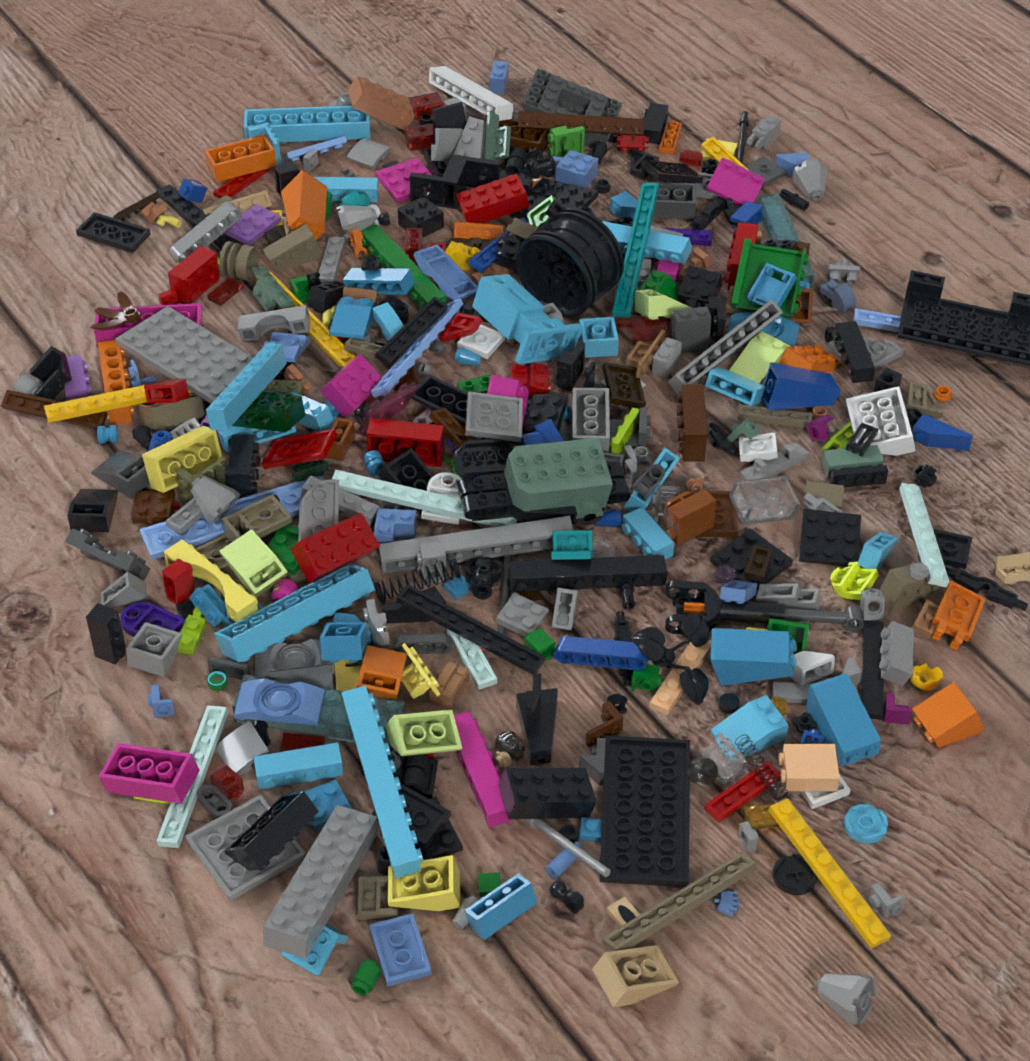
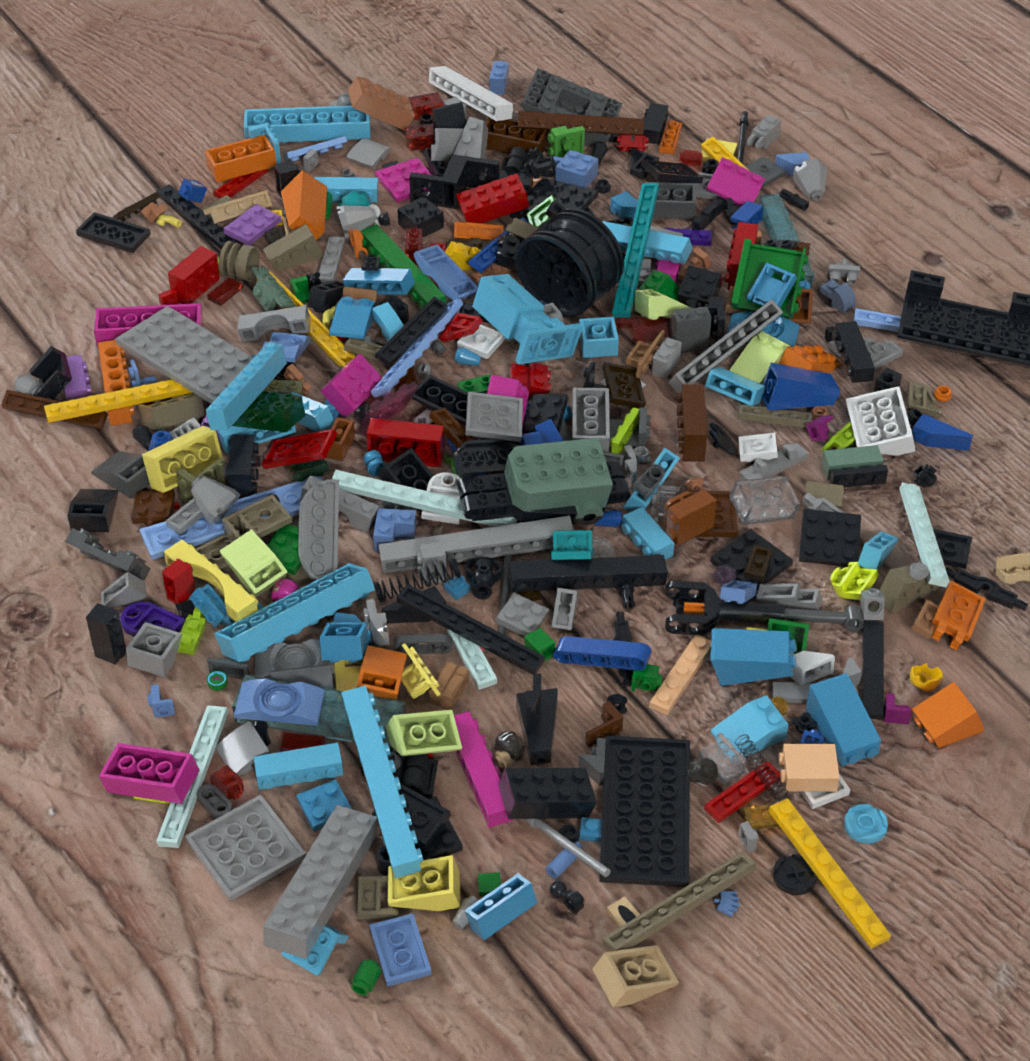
reddish brown plant [90,291,141,330] -> none
dark azure wheel [97,425,118,444] -> none
red slope [144,379,189,403] -> none
light grey beam [169,201,242,263] -> none
black slope [224,791,319,871] -> none
red brick [290,513,380,584] -> none
sand green bracket [484,111,511,161] -> none
black plate [556,342,585,392] -> none
black plant [631,614,710,706] -> none
black tile [718,693,740,714] -> none
sand green bracket [727,418,760,442] -> none
light grey cone [816,973,877,1025] -> none
black tile [846,423,879,457] -> none
light grey bracket [868,882,905,918] -> none
light grey brick [879,621,914,686] -> none

